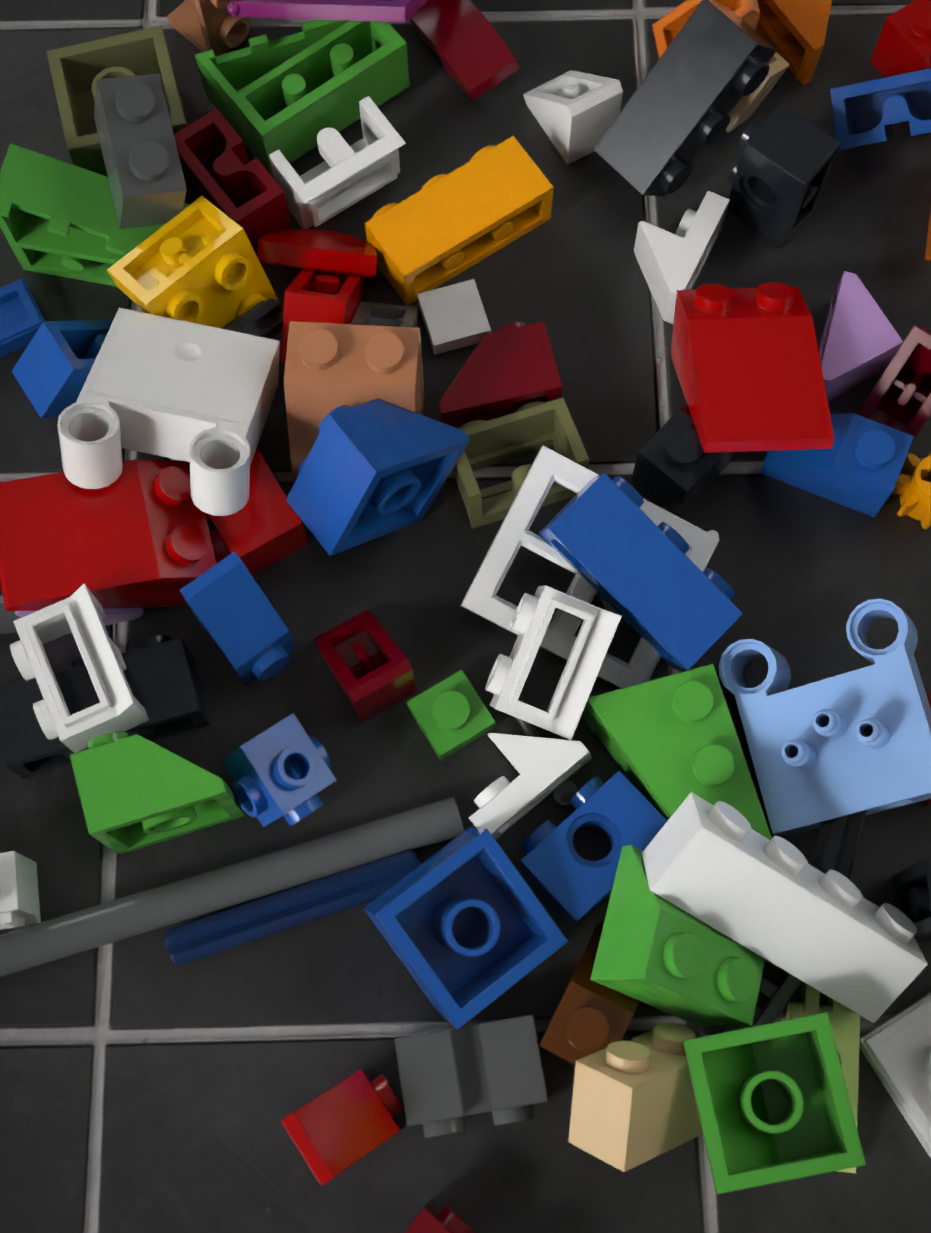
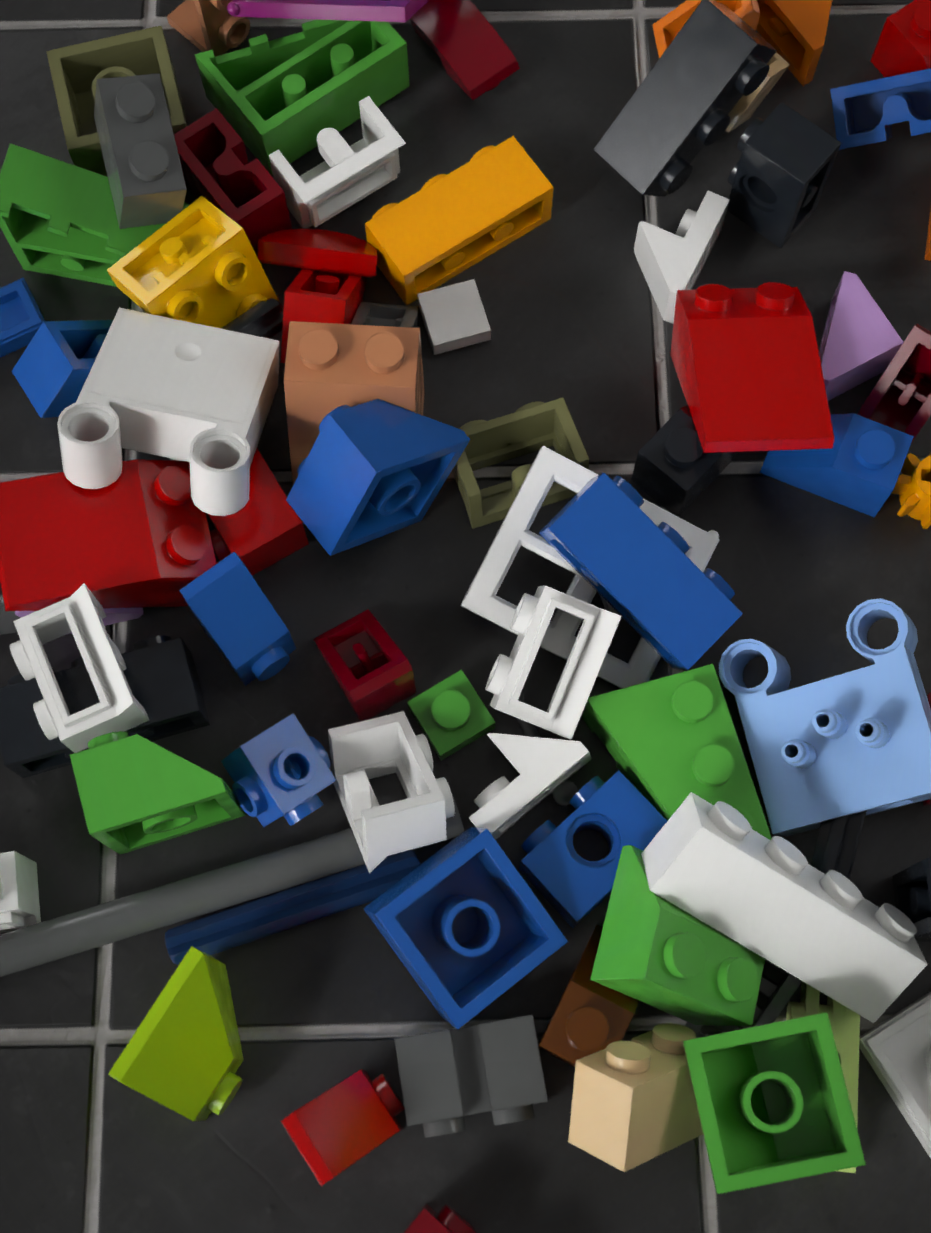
dark red slope [439,321,562,429] -> none
white slope [523,70,623,165] -> none
none -> lime slope [108,946,244,1122]
none -> white window [328,711,455,874]

